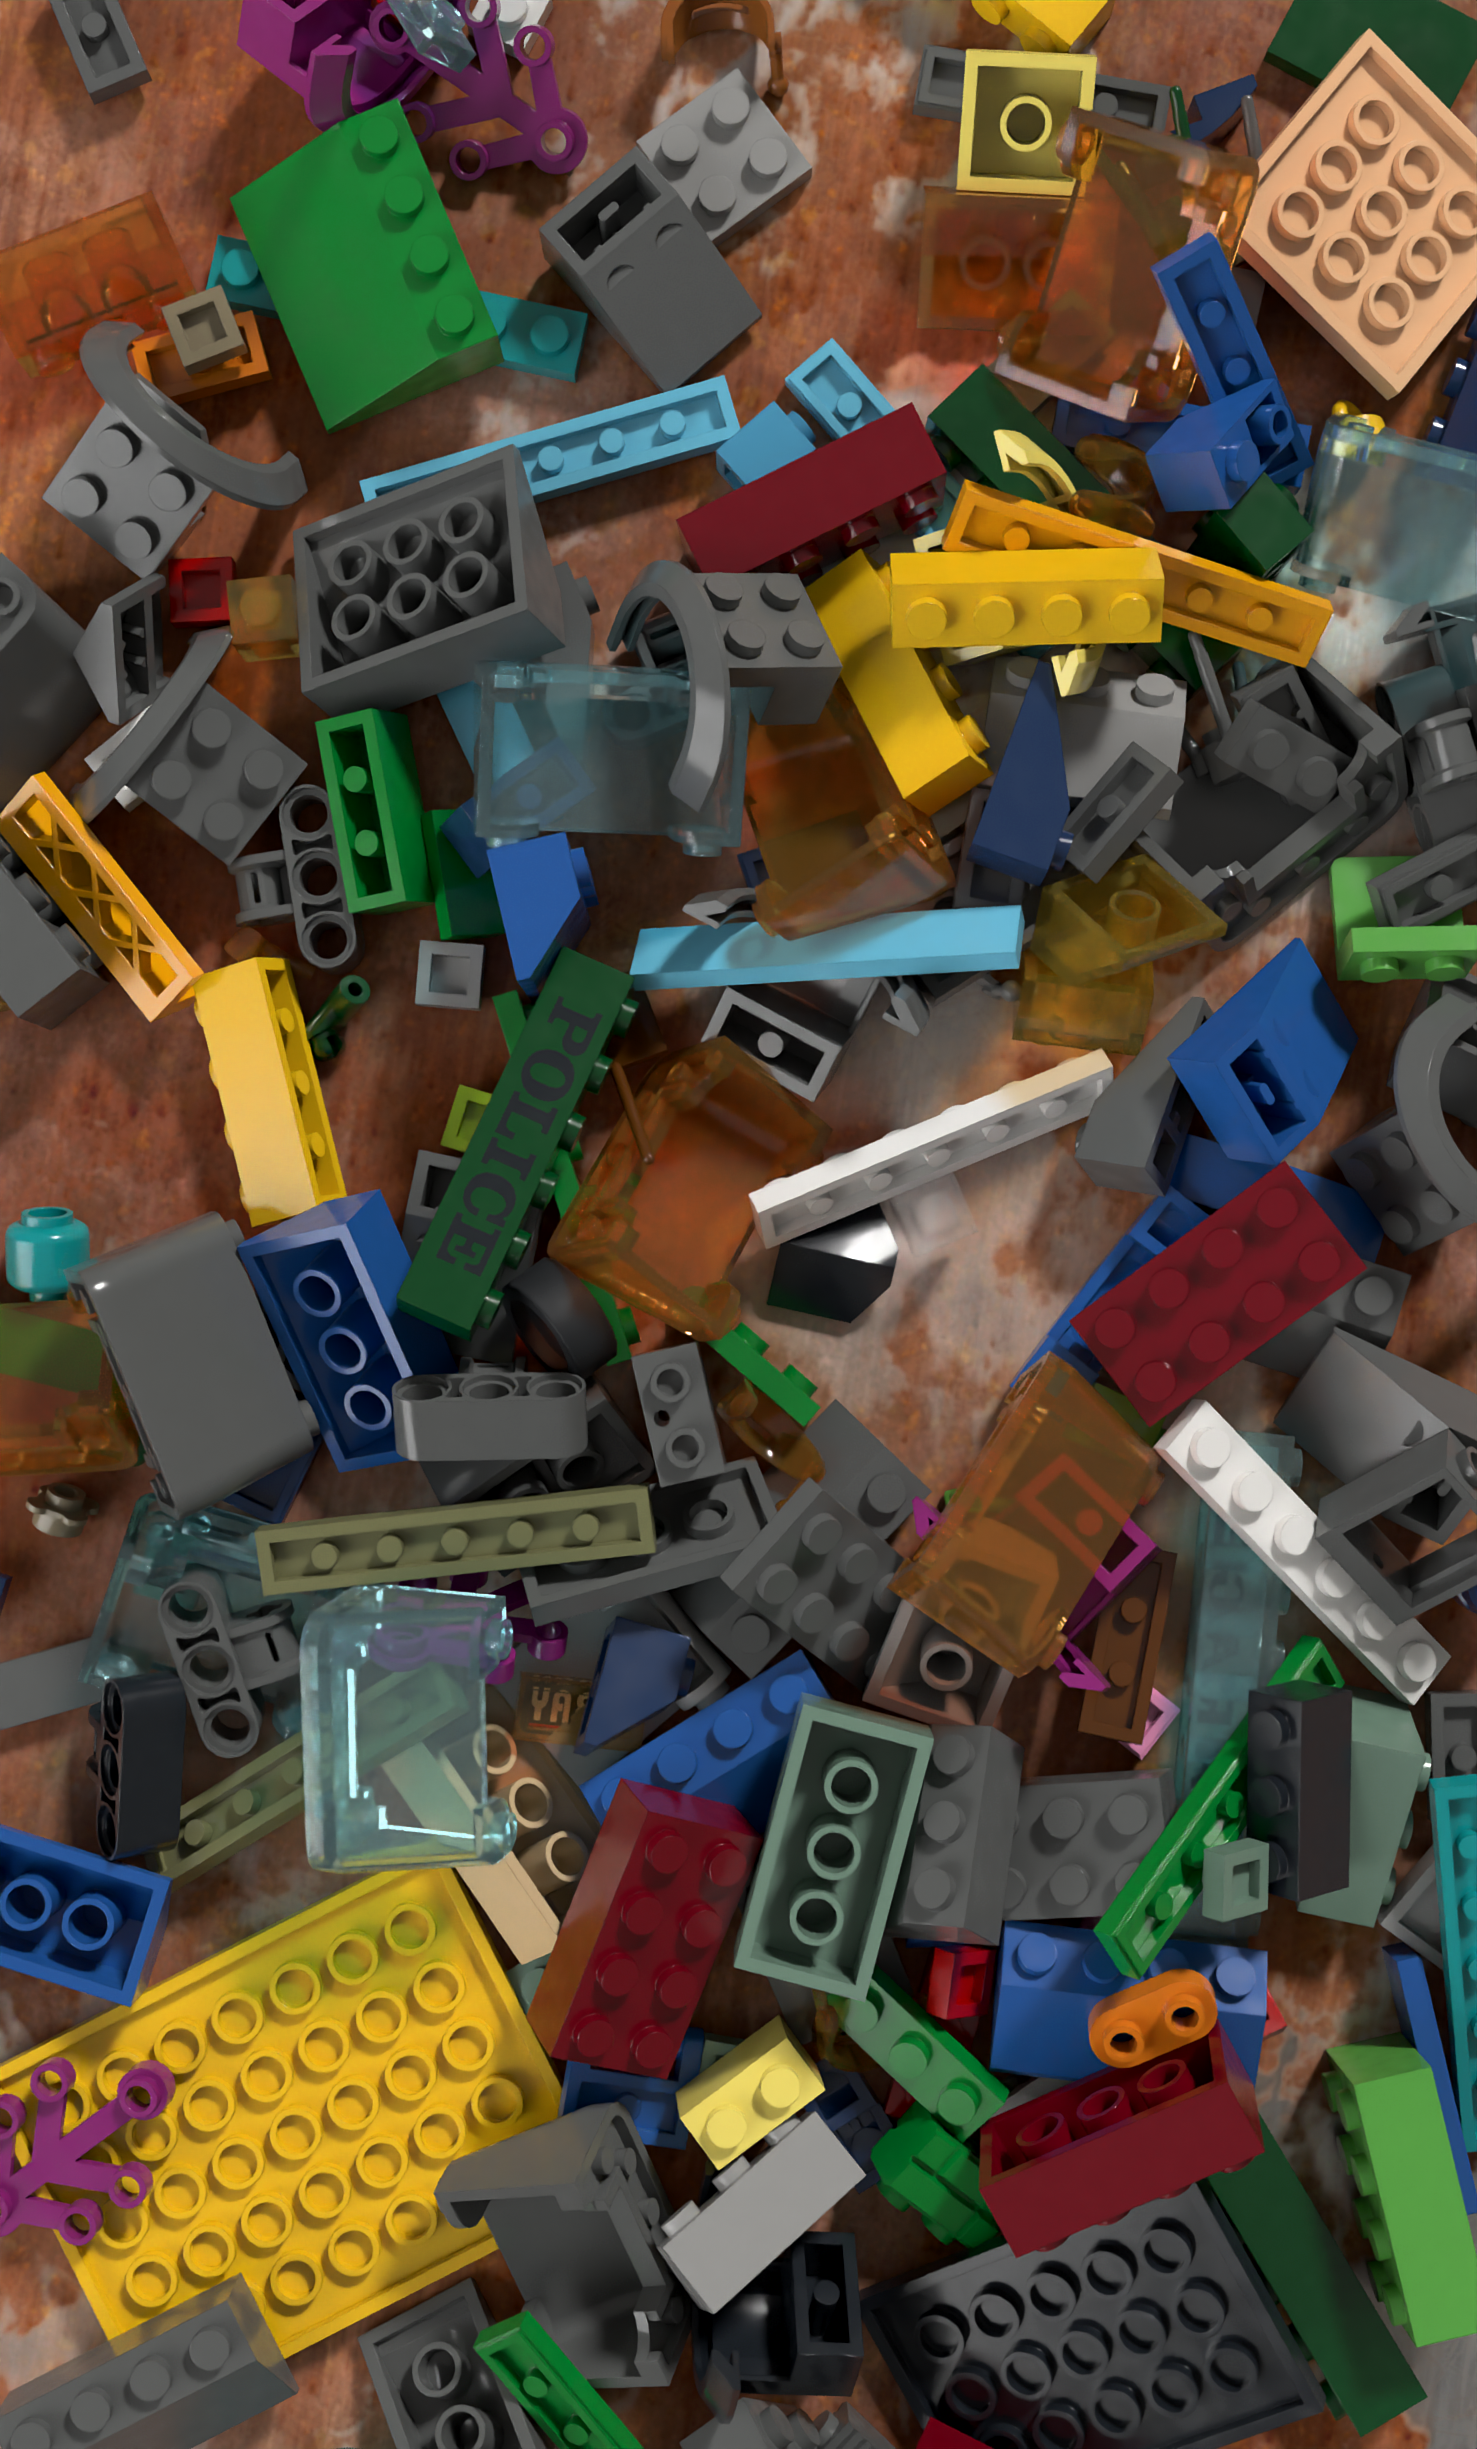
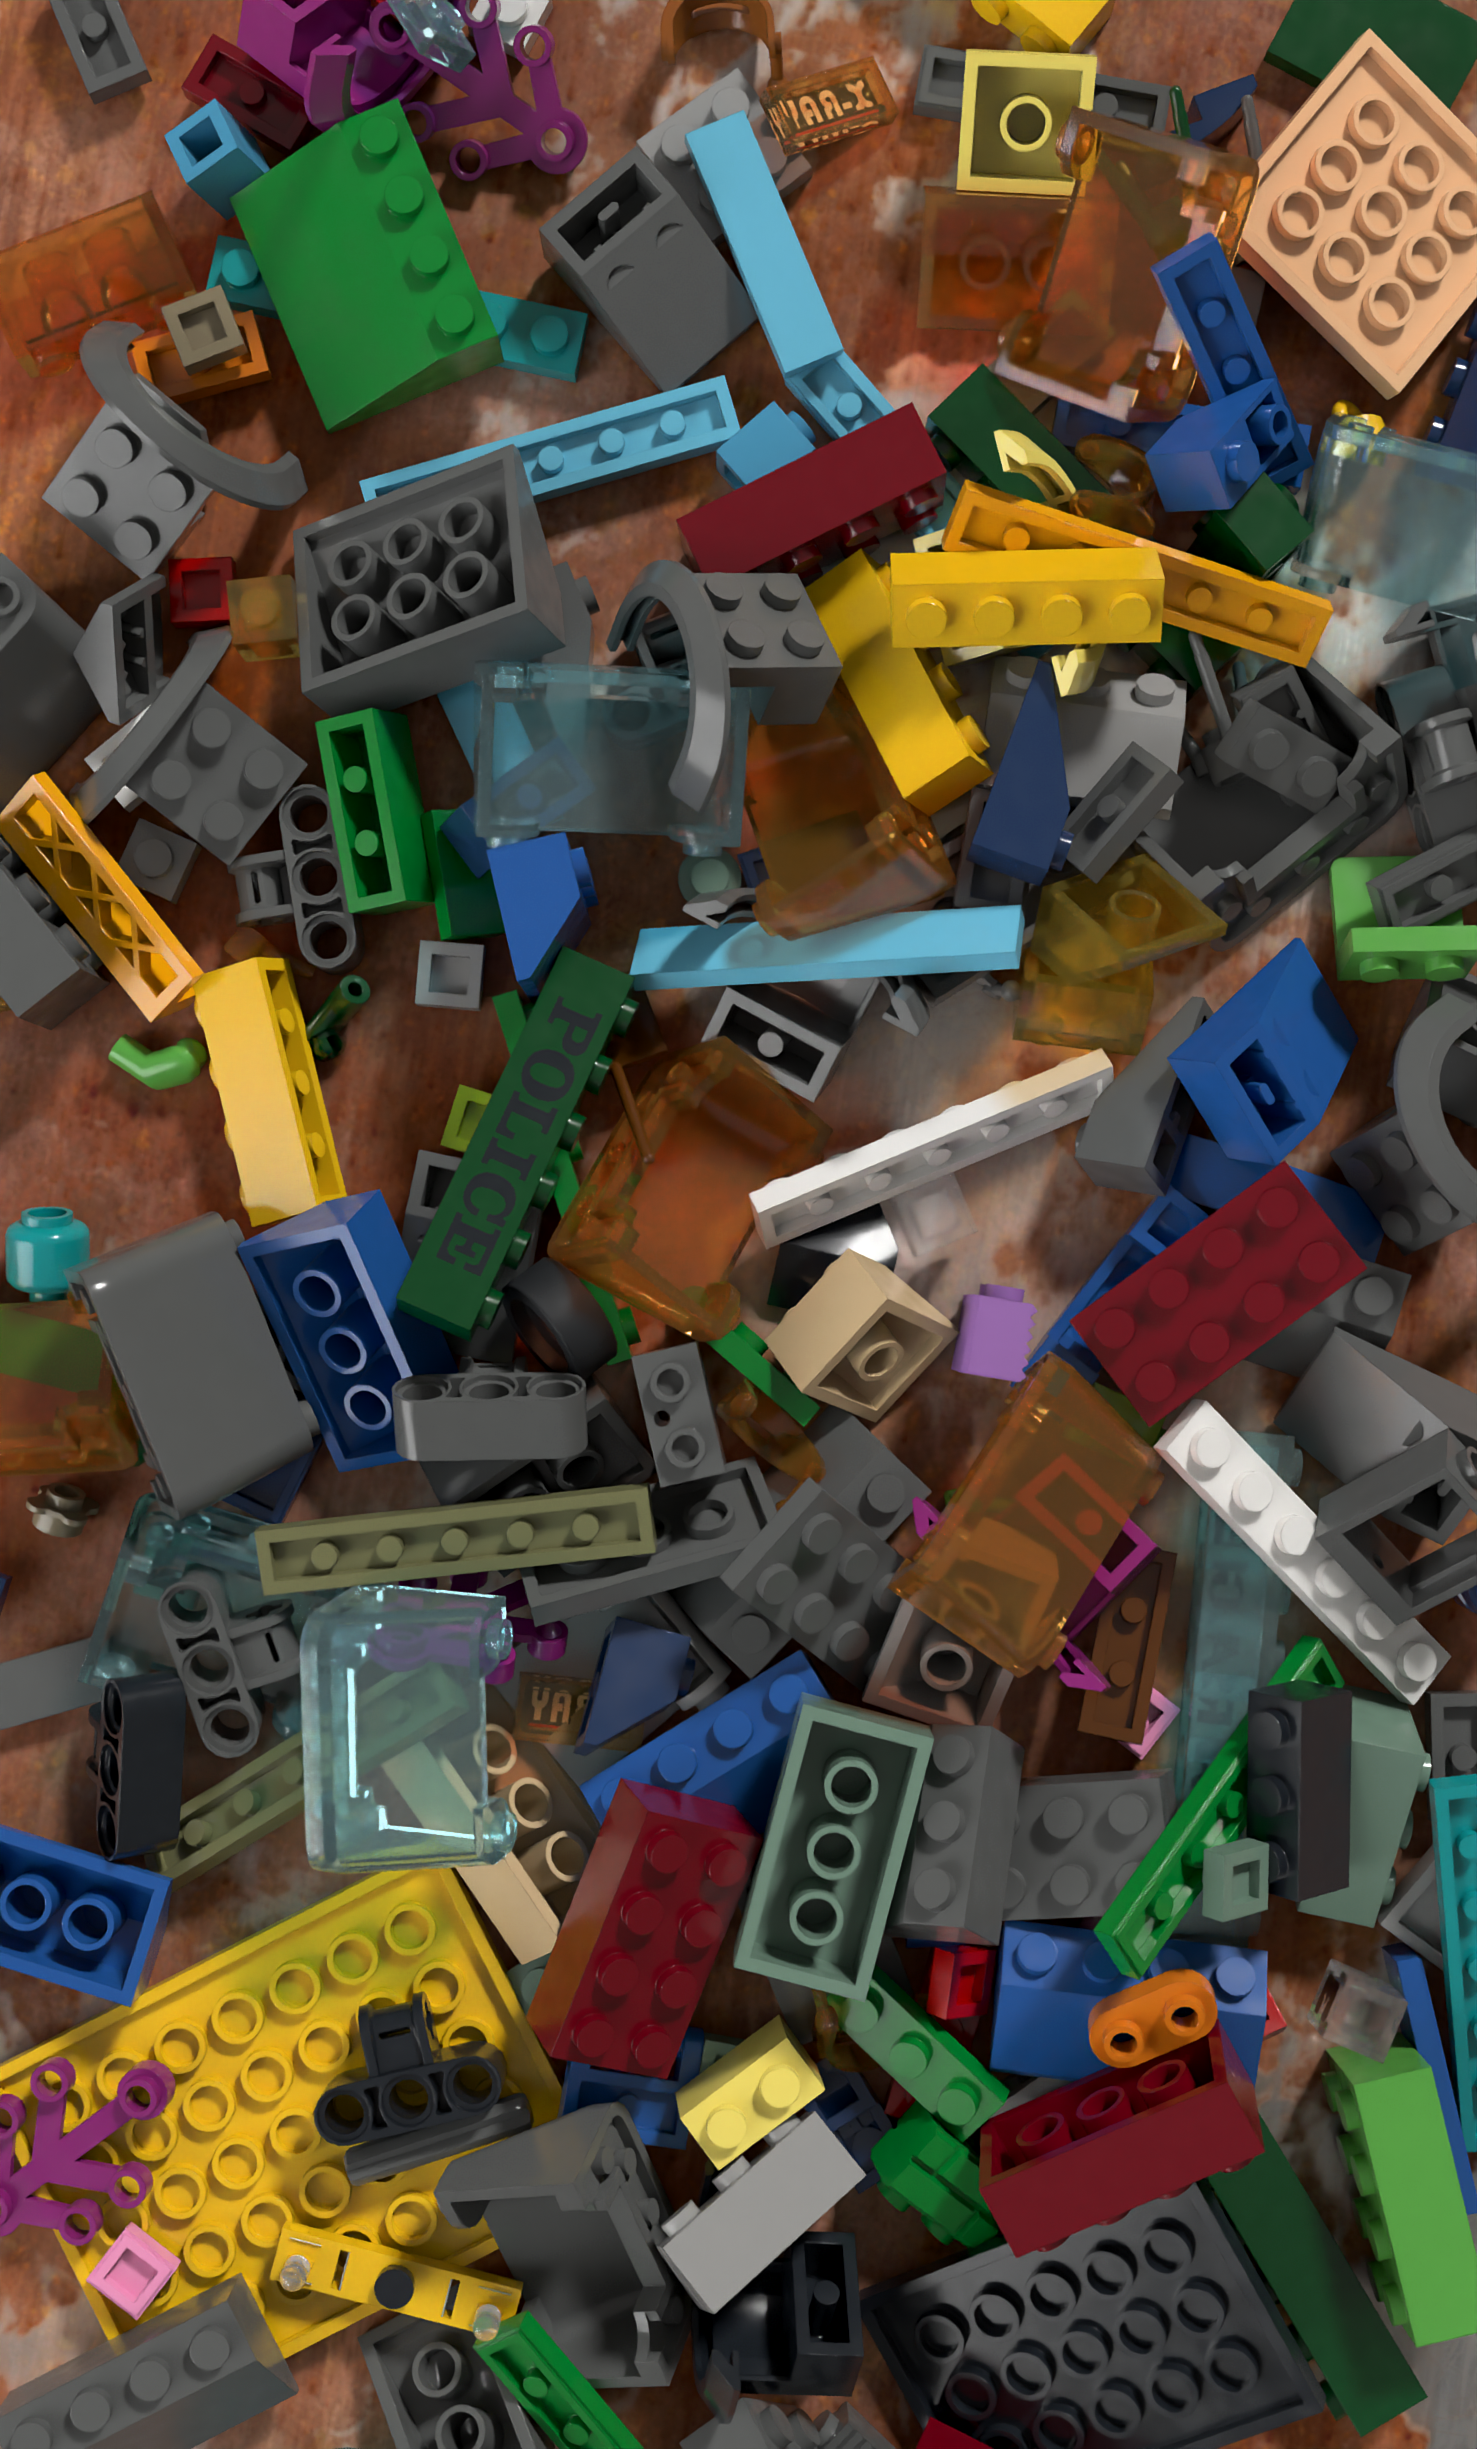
none -> bright pink tile [86,2221,181,2320]
none -> bright green arm [108,1034,207,1090]
none -> light grey plate [118,818,202,904]
none -> dark azure brick [164,98,270,221]
none -> dark red plate [181,33,314,157]
none -> yellow piece [269,2221,524,2341]
none -> black piece [314,1991,507,2146]
none -> dark grey axle [344,2093,534,2186]
none -> sand green plate [678,847,741,902]
none -> medium azure tile [684,110,844,379]
none -> clear orange tile [759,56,899,157]
none -> tan slope [764,1248,960,1423]
none -> medium lavender brick [951,1283,1038,1382]
none -> clear brick [1307,1958,1408,2064]

